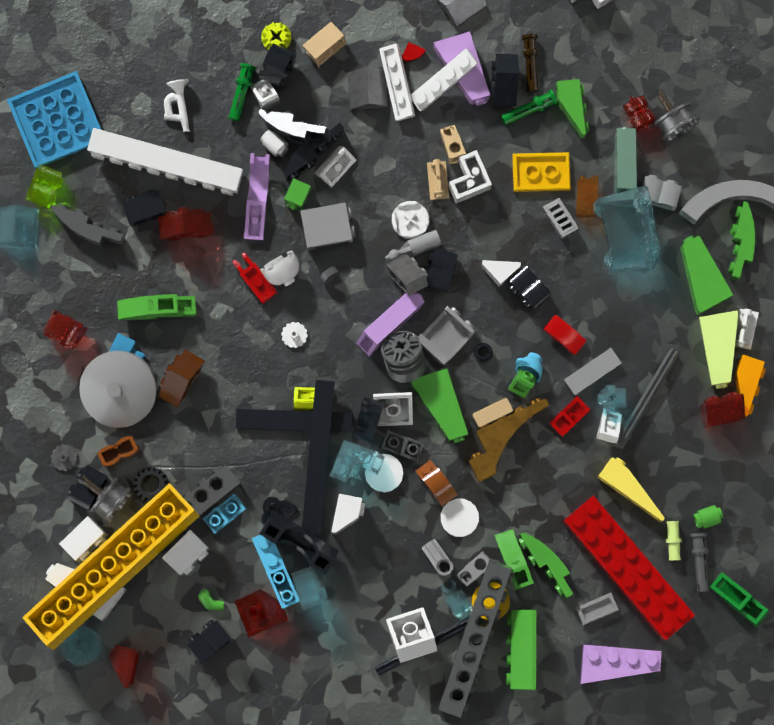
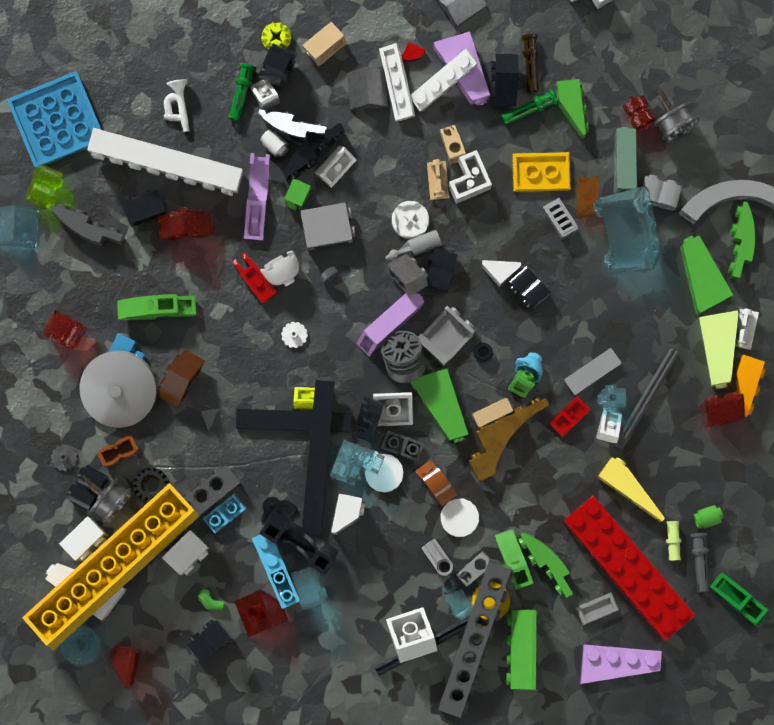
red slope [543,315,587,355] -> none

